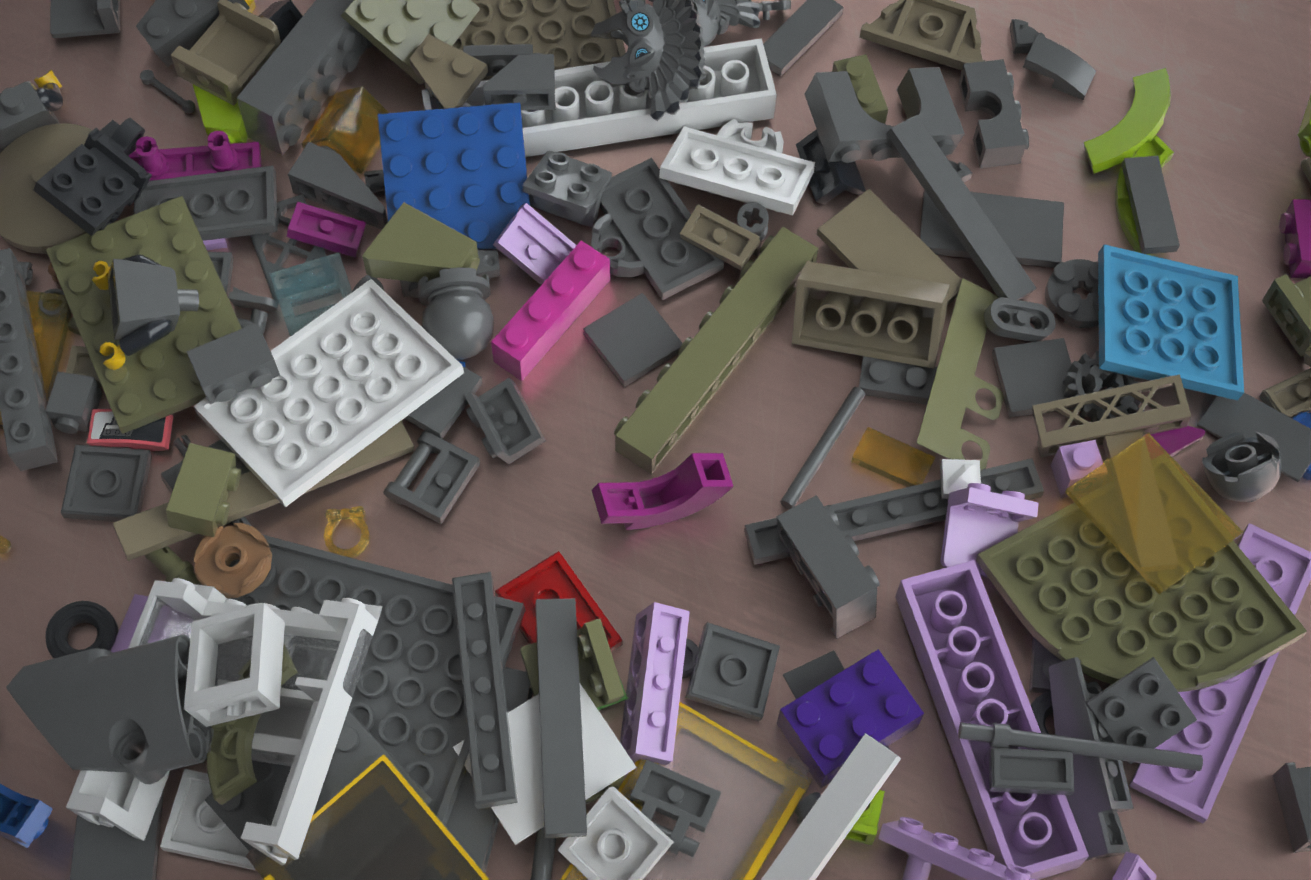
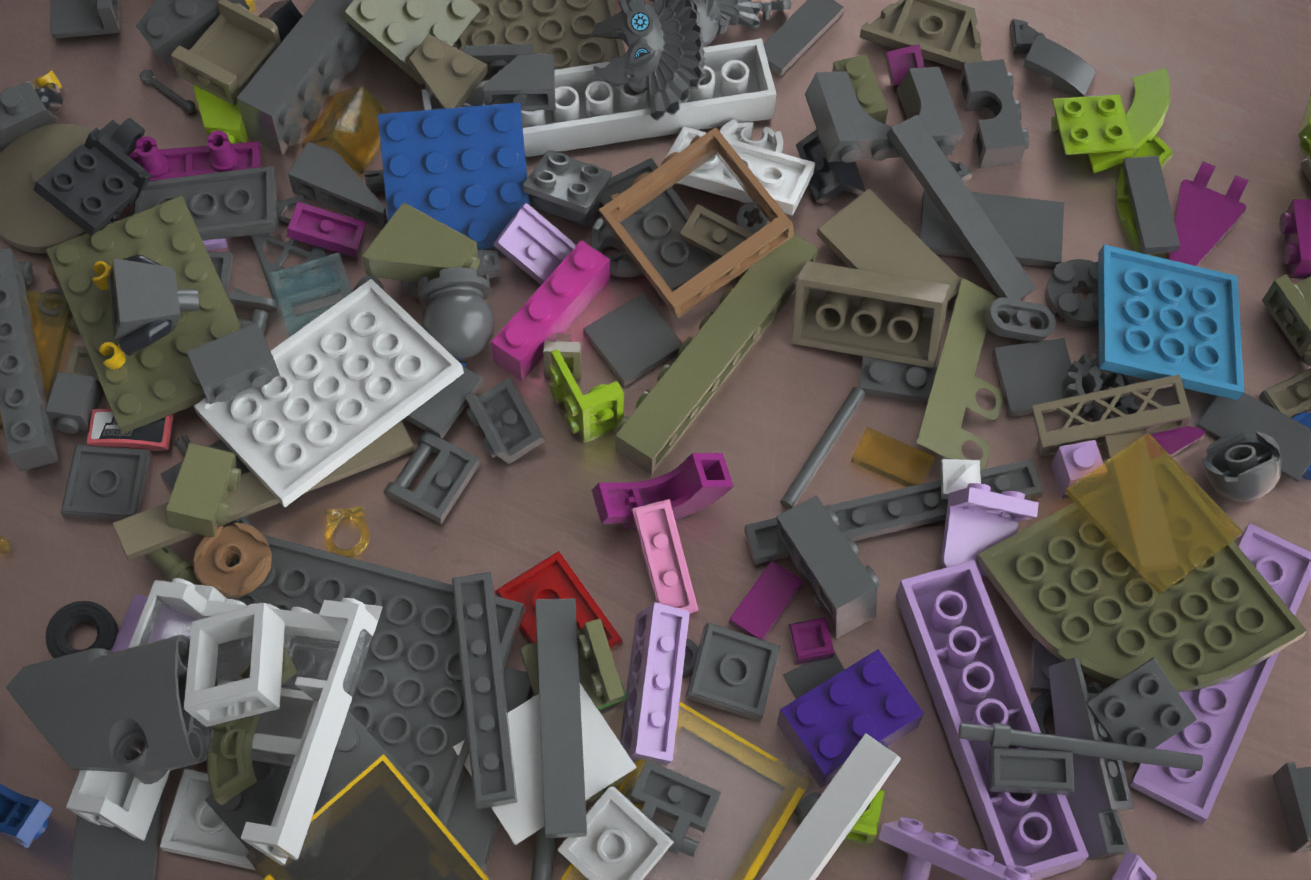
none -> dark tan tile [543,333,581,379]
none -> lime bracket [548,349,624,443]
none -> medium nougat window [599,127,794,319]
none -> bright pink tile [631,499,699,613]
none -> magenta tile [729,560,803,640]
none -> magenta tile [787,617,835,664]
none -> magenta plate [884,44,924,86]
none -> lime hinge [1051,94,1134,155]
none -> magenta flag [1168,161,1249,266]

